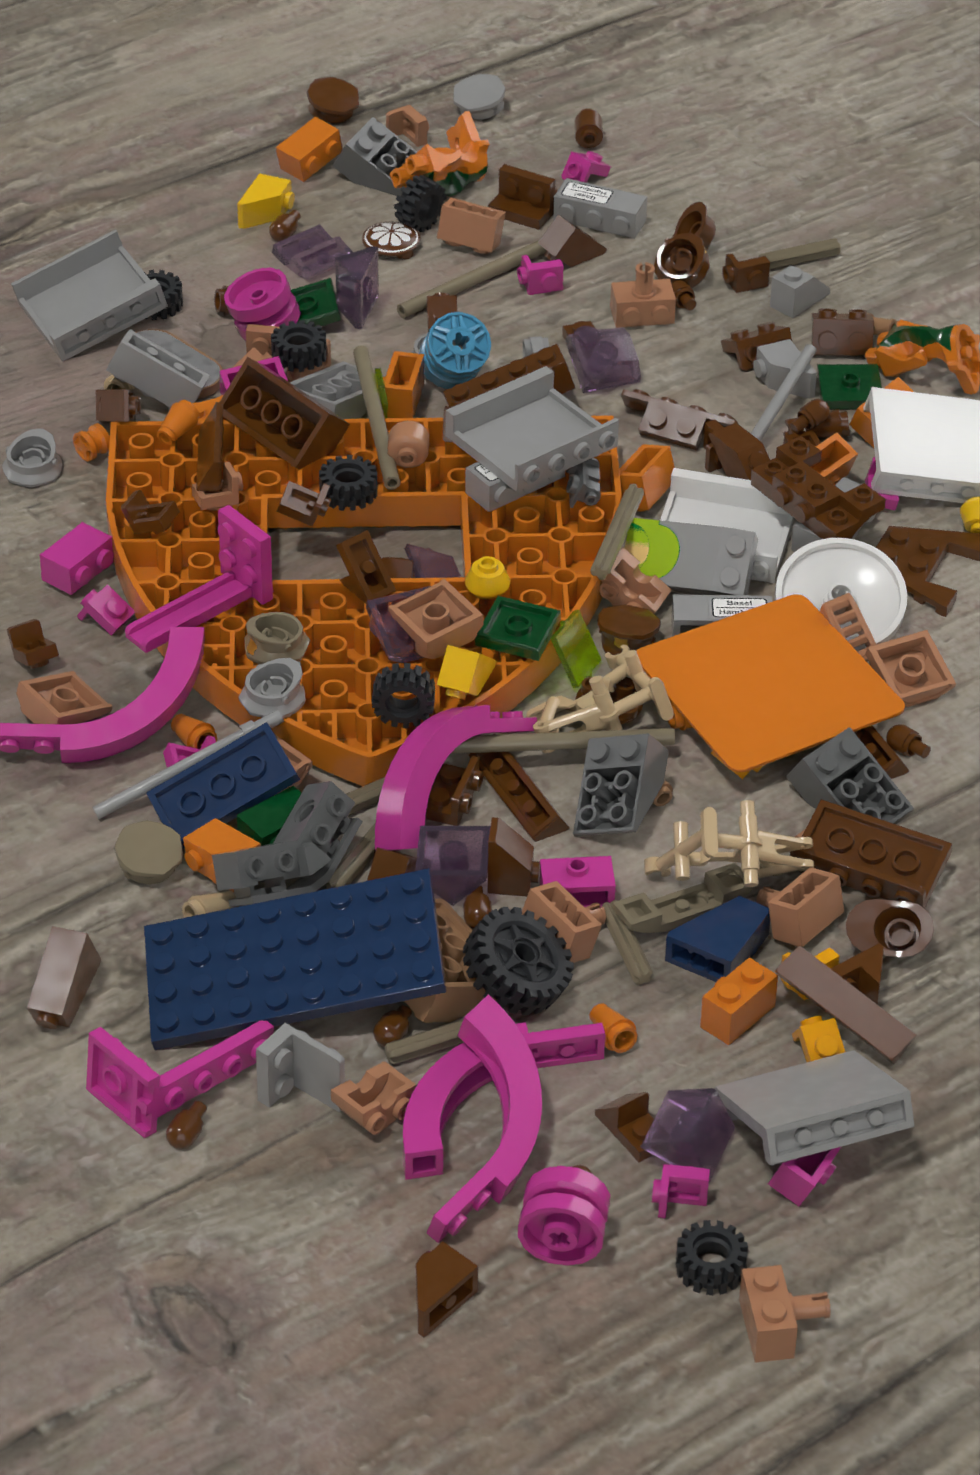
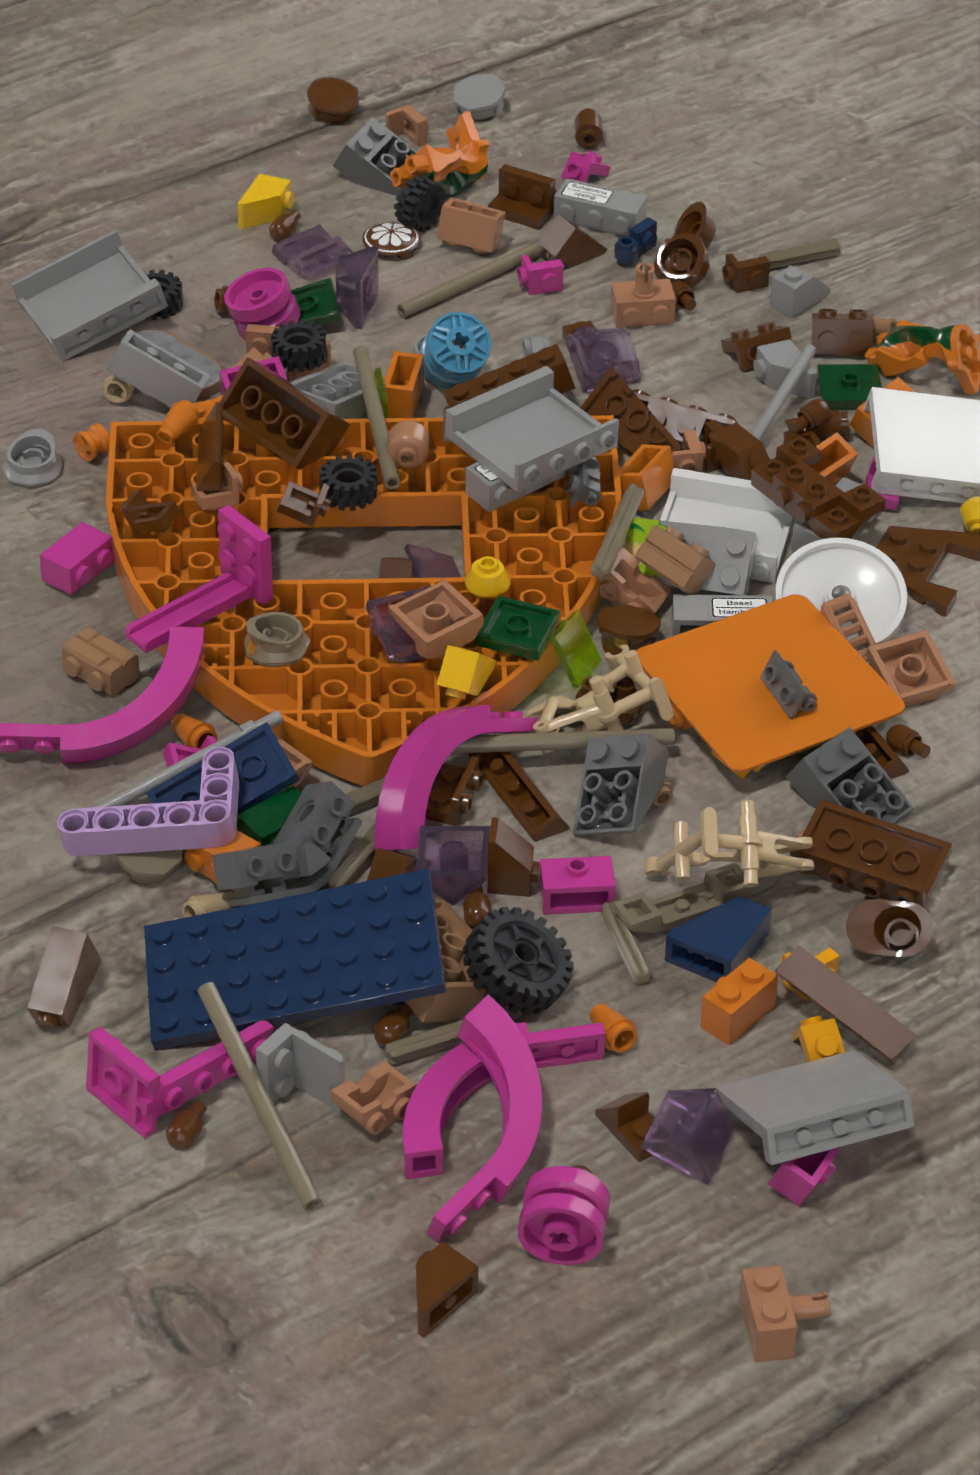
reddish brown bracket [7,619,59,668] -> none
nougat slope [16,671,113,725] -> none
dark pink bracket [77,584,135,636] -> none
reddish brown slope [96,389,141,422] -> none
light grey hat [239,658,306,719] -> none
orange brick [275,117,343,182] -> none
reddish brown slope [336,530,396,604] -> none
black tyre [372,663,436,728] -> none
reddish brown bracket [426,292,457,332] -> none
nougat brick [522,881,606,963] -> none
dark pink bracket [652,1164,710,1218] -> none
black tyre [675,1220,748,1295] -> none
nougat brick [756,867,844,947] -> none
reddish brown slope [831,943,884,1005] -> none
none -> lavender beam [57,747,239,856]
none -> medium nougat brick [61,626,140,698]
none -> dark tan piece [197,982,321,1210]
none -> reddish brown wing [580,367,684,455]
none -> dark blue plate [614,217,657,266]
none -> medium nougat brick [635,525,715,595]
none -> nougat bracket [672,430,706,472]
none -> dark grey hinge [760,650,817,719]

